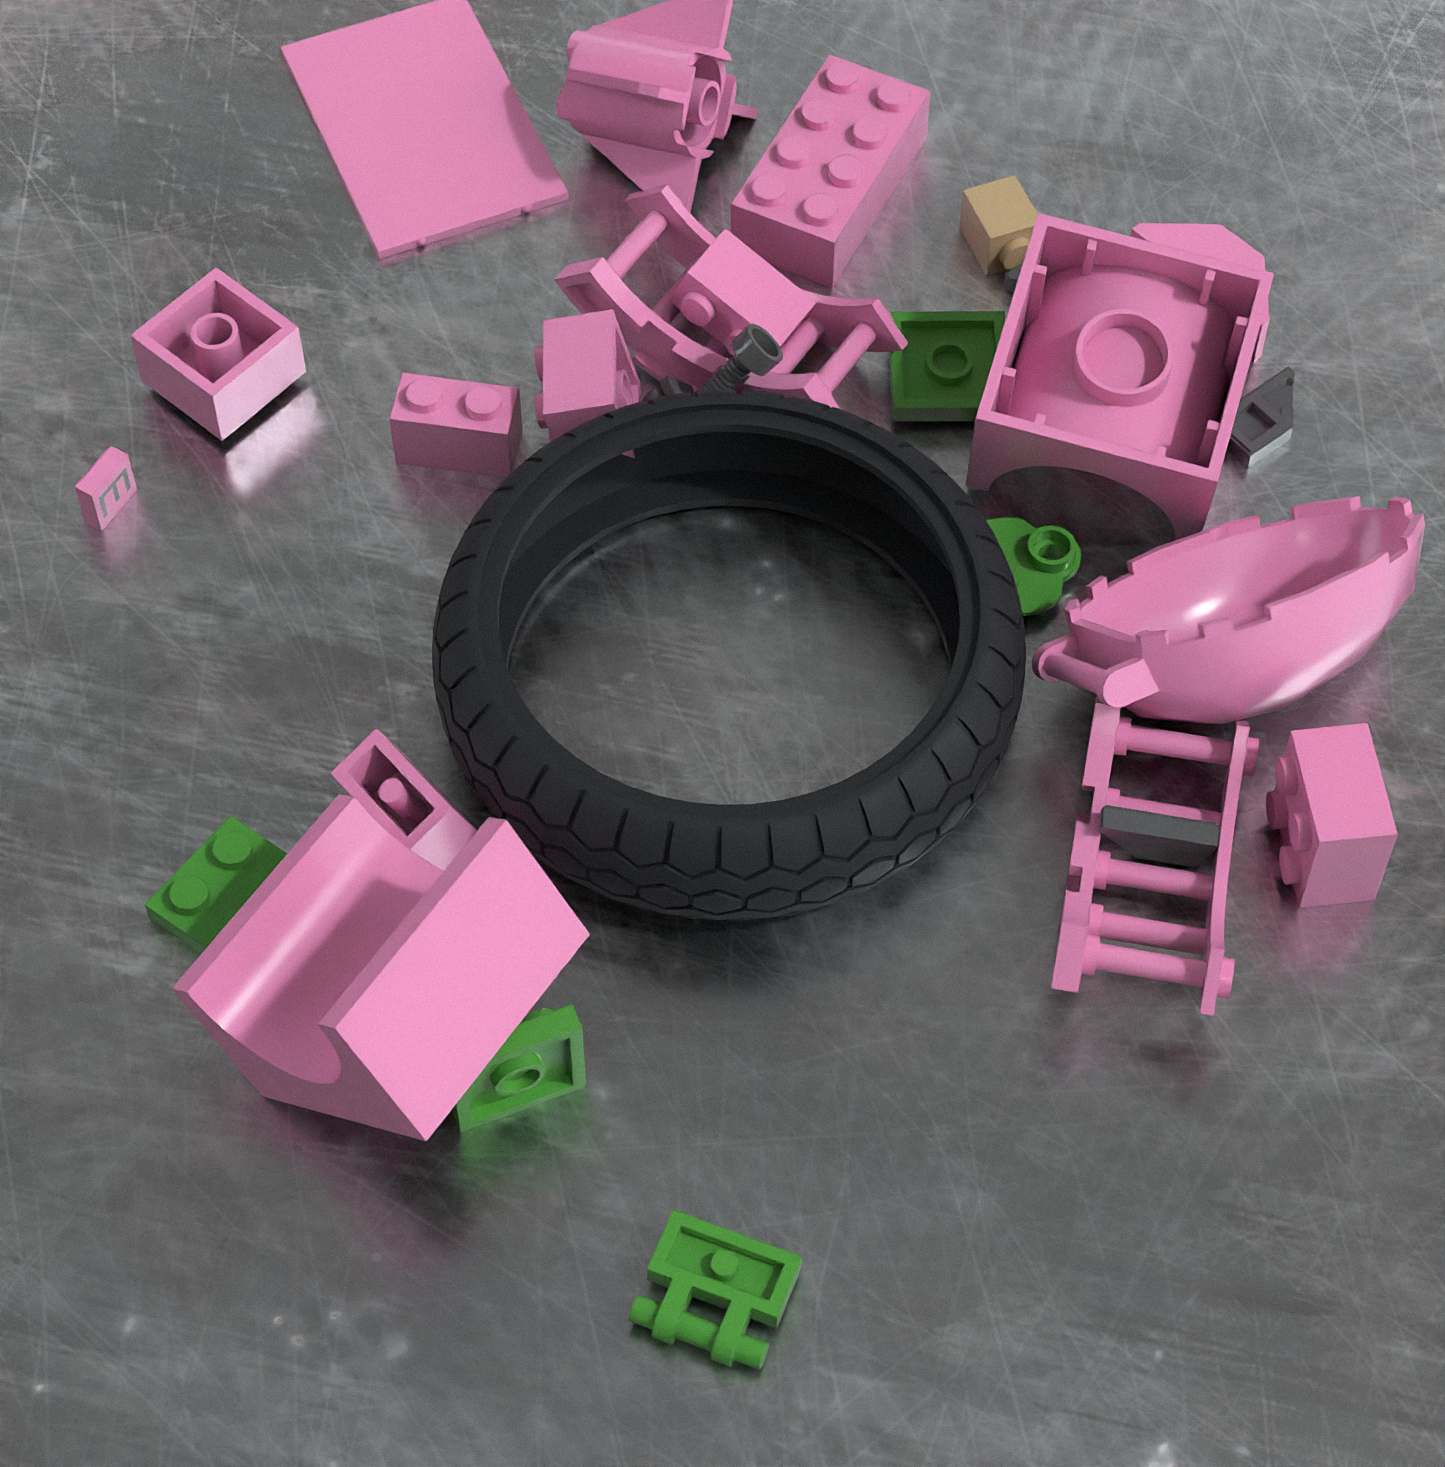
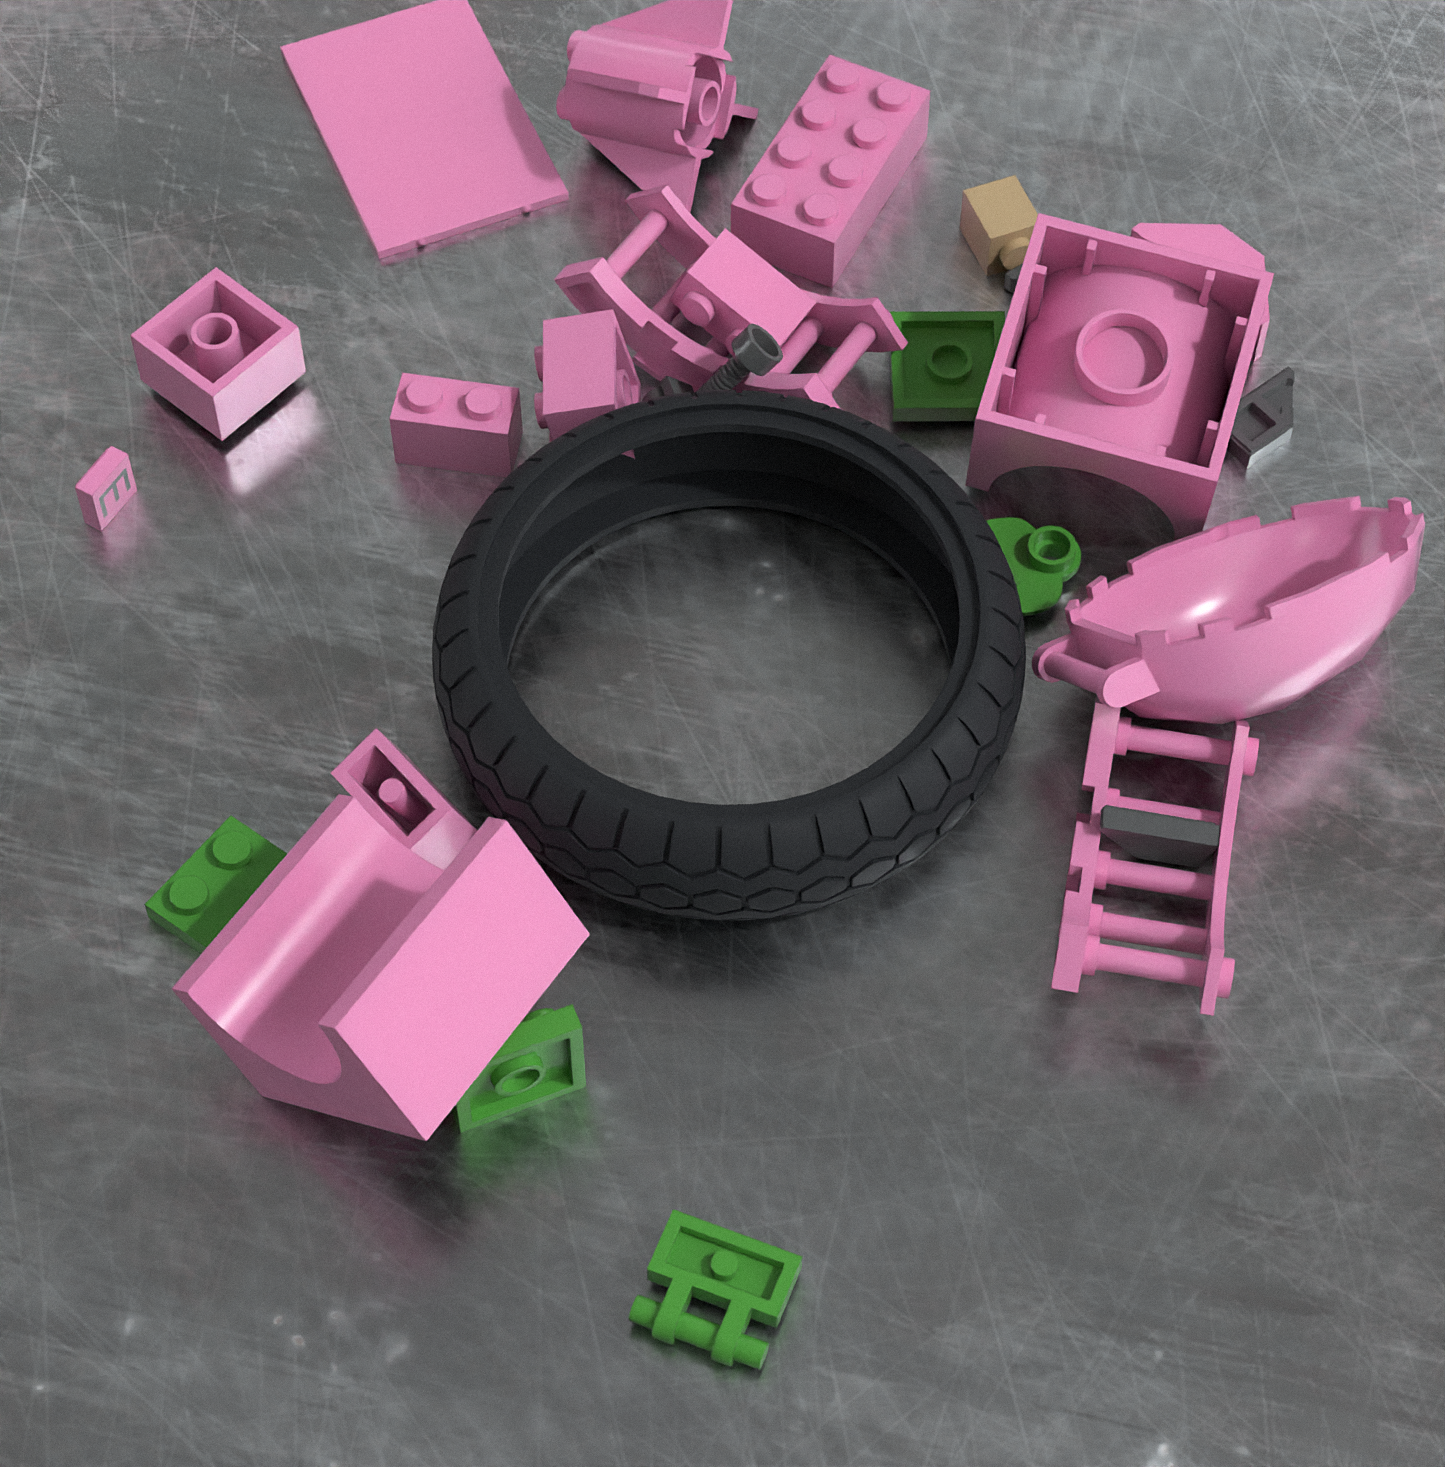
bright pink brick [1266,723,1398,908] -> none

